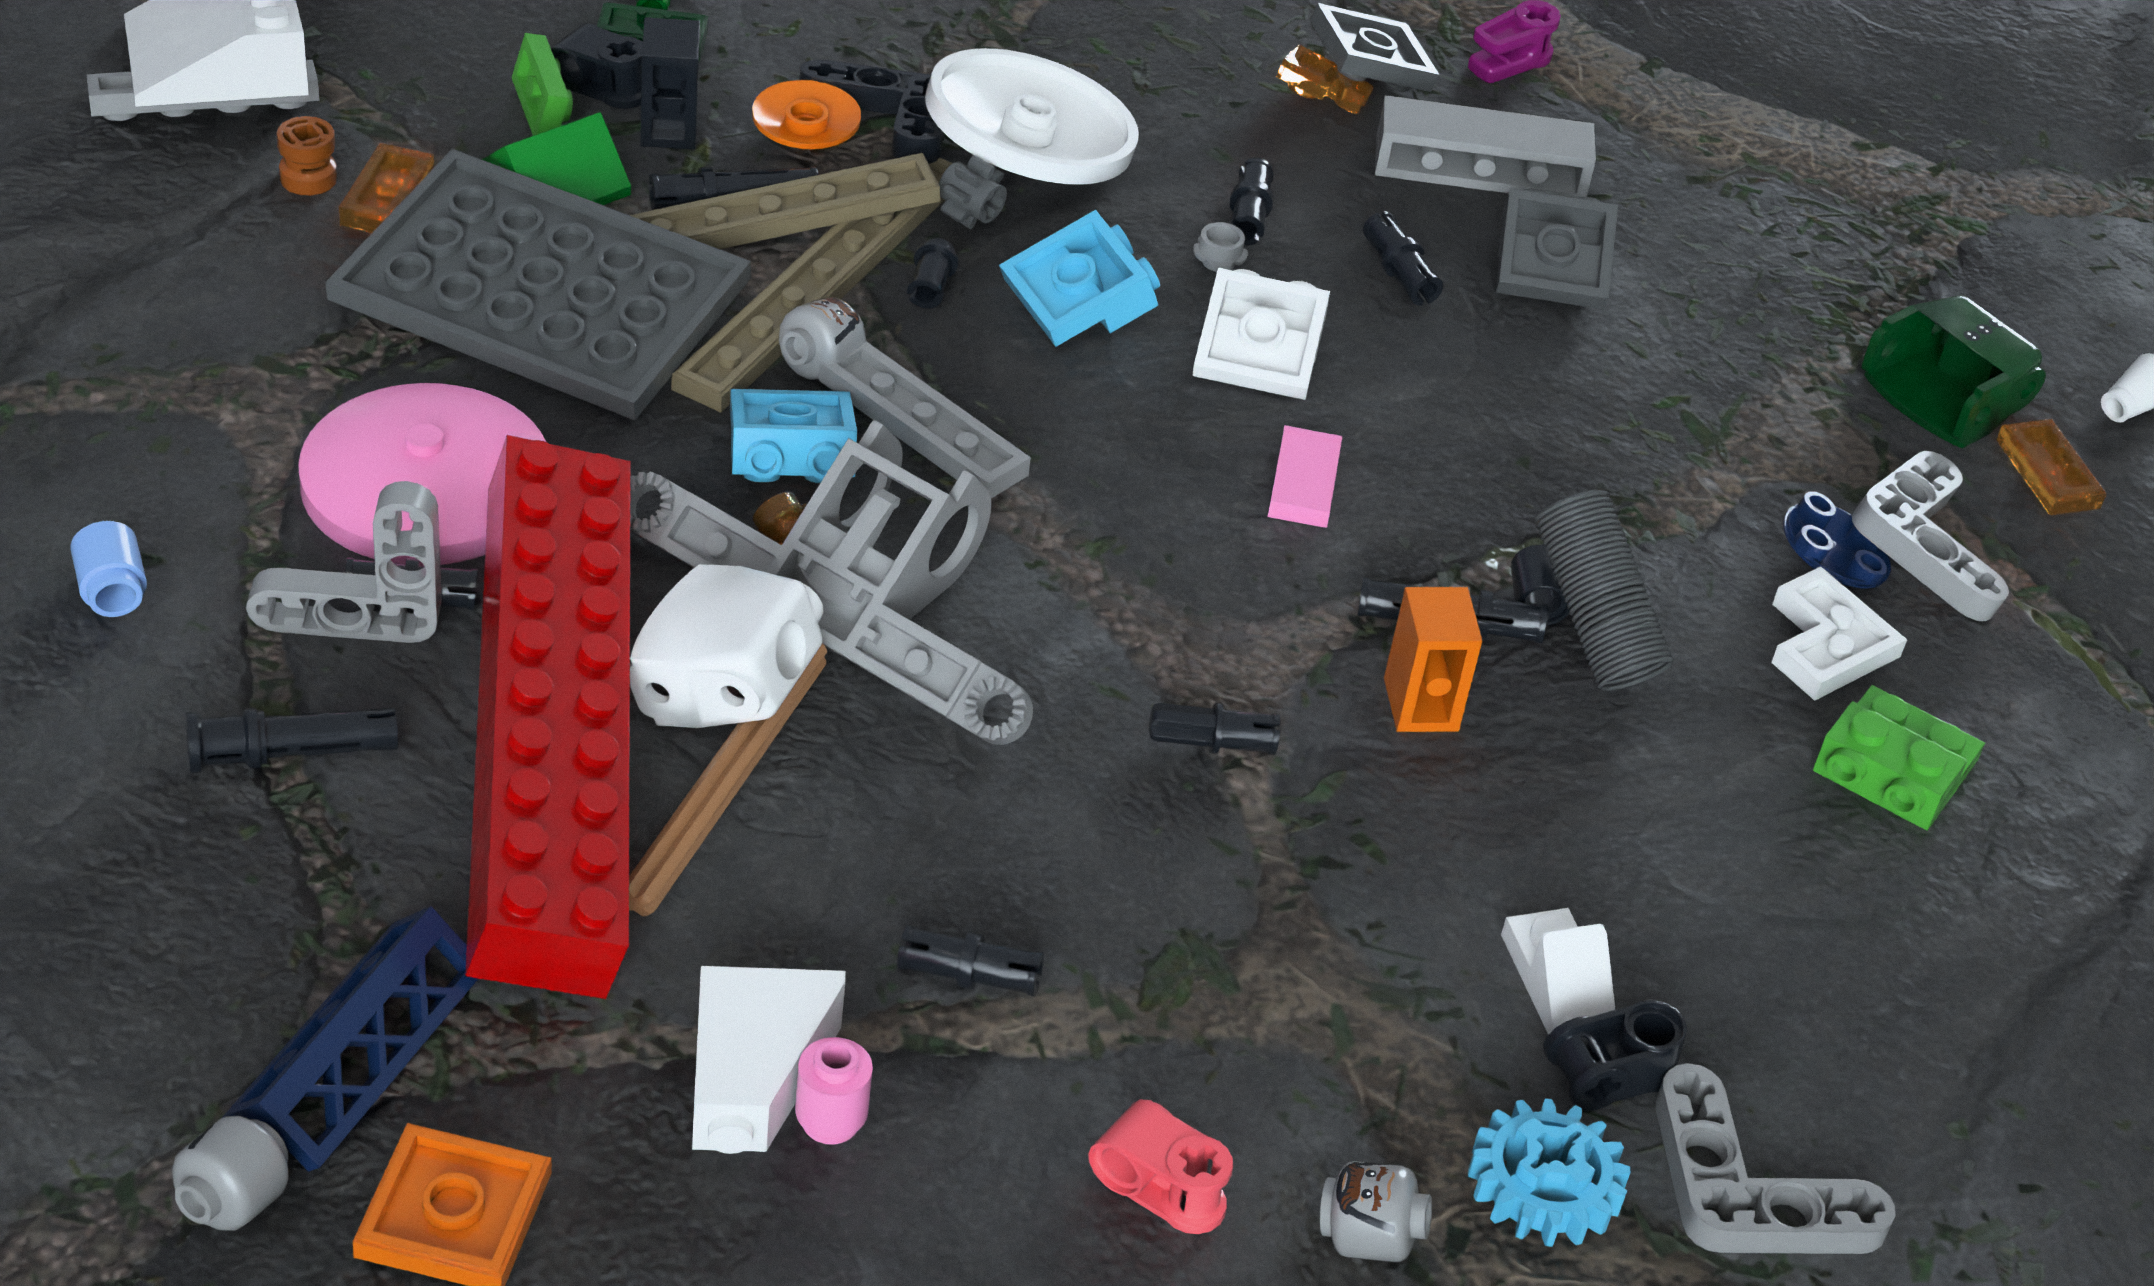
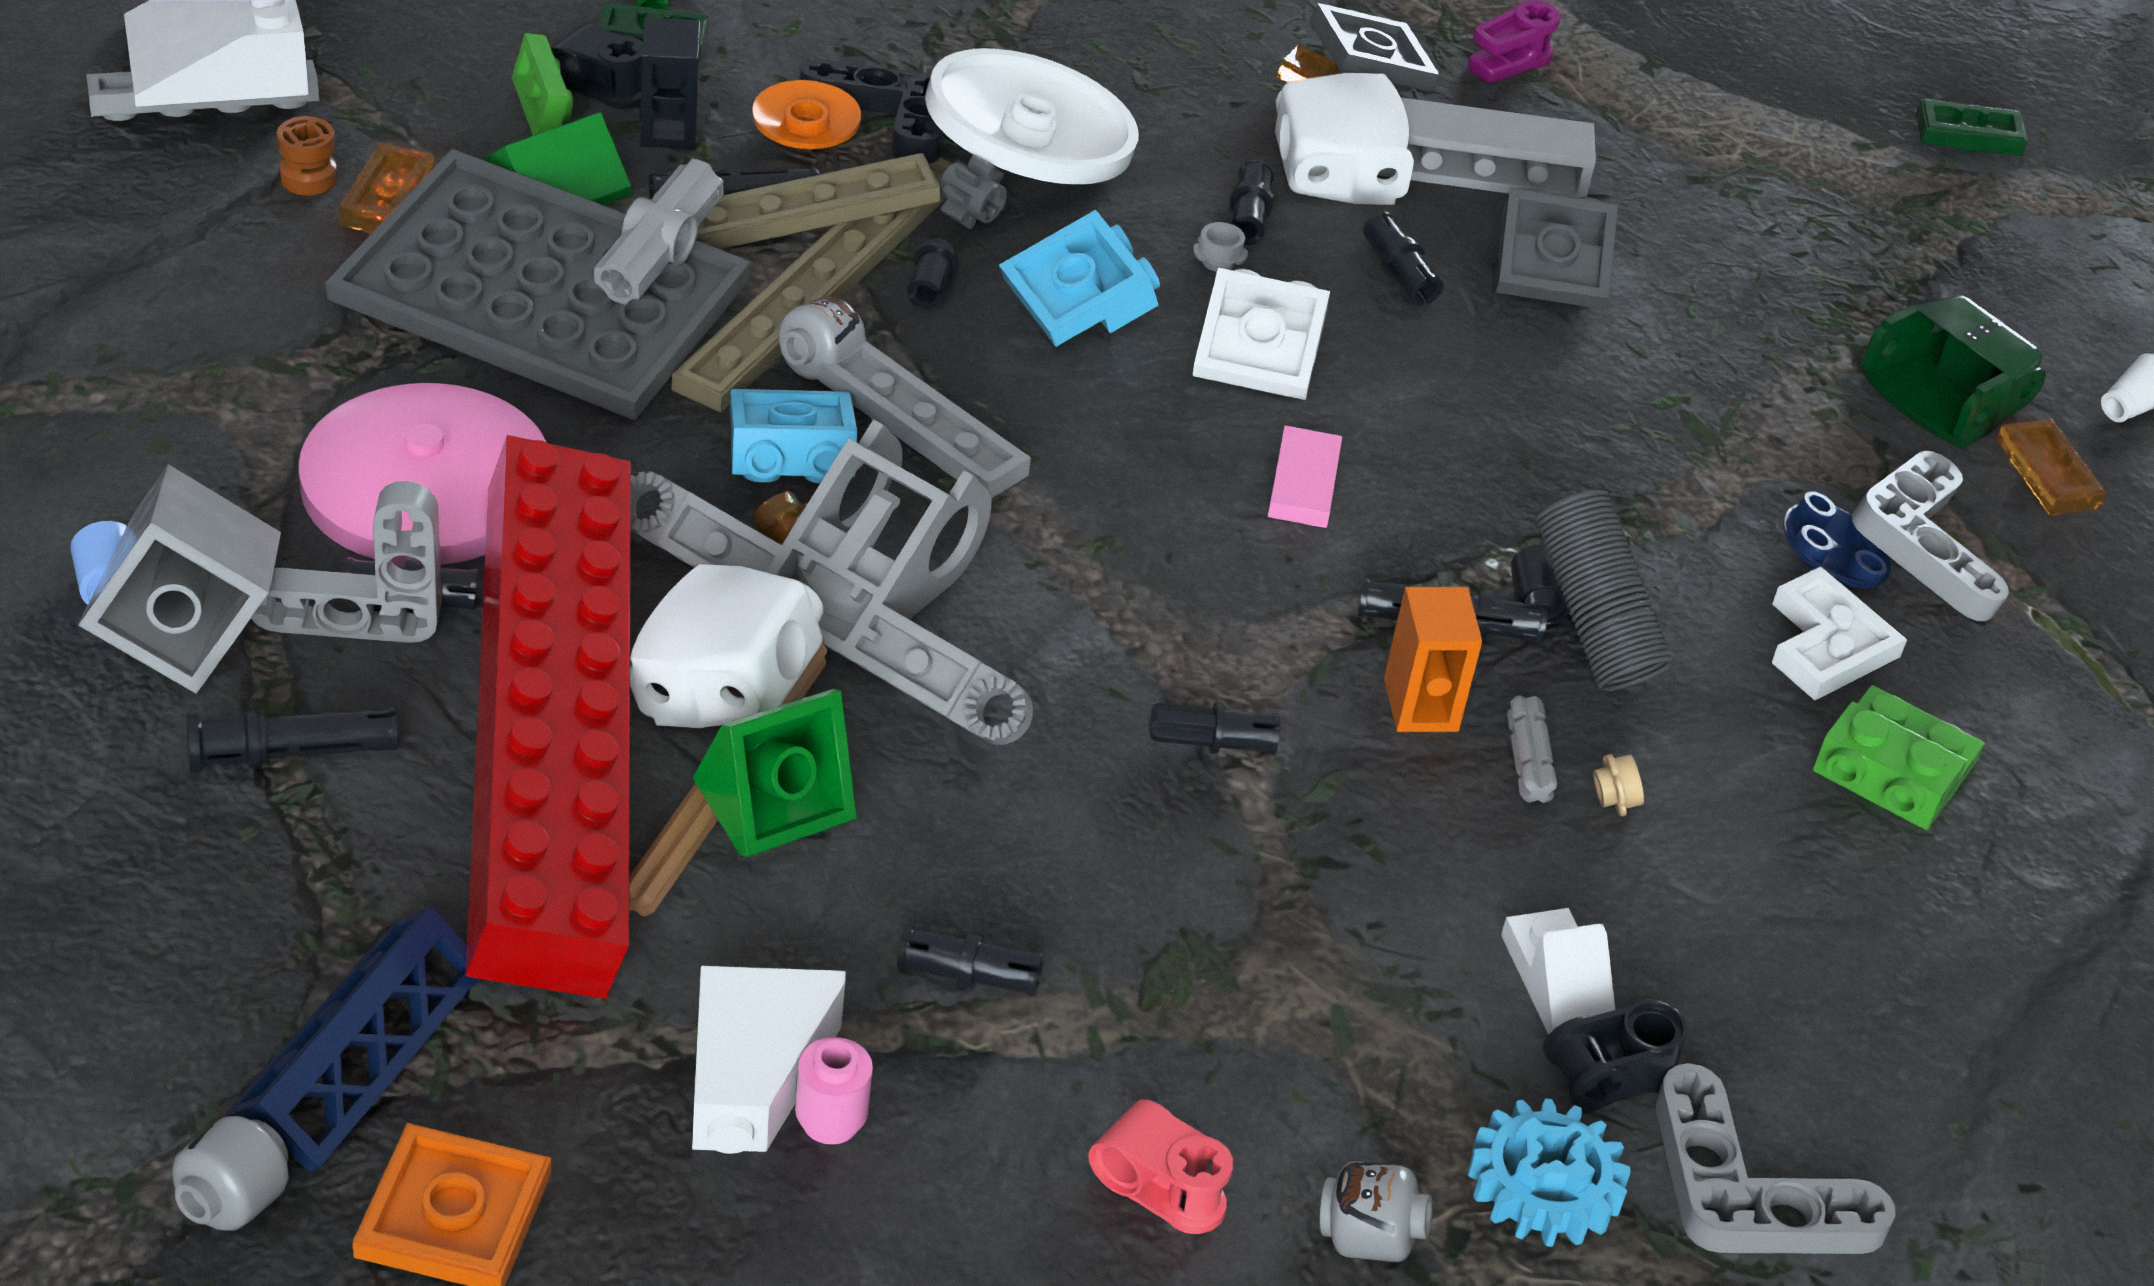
none -> light grey slope [78,464,281,694]
none -> light grey piece [594,158,724,305]
none -> green slope [692,689,857,857]
none -> white piece [1275,73,1414,205]
none -> light grey axle [1507,695,1557,803]
none -> tan plate [1593,754,1644,817]
none -> dark green plate [1916,99,2028,156]

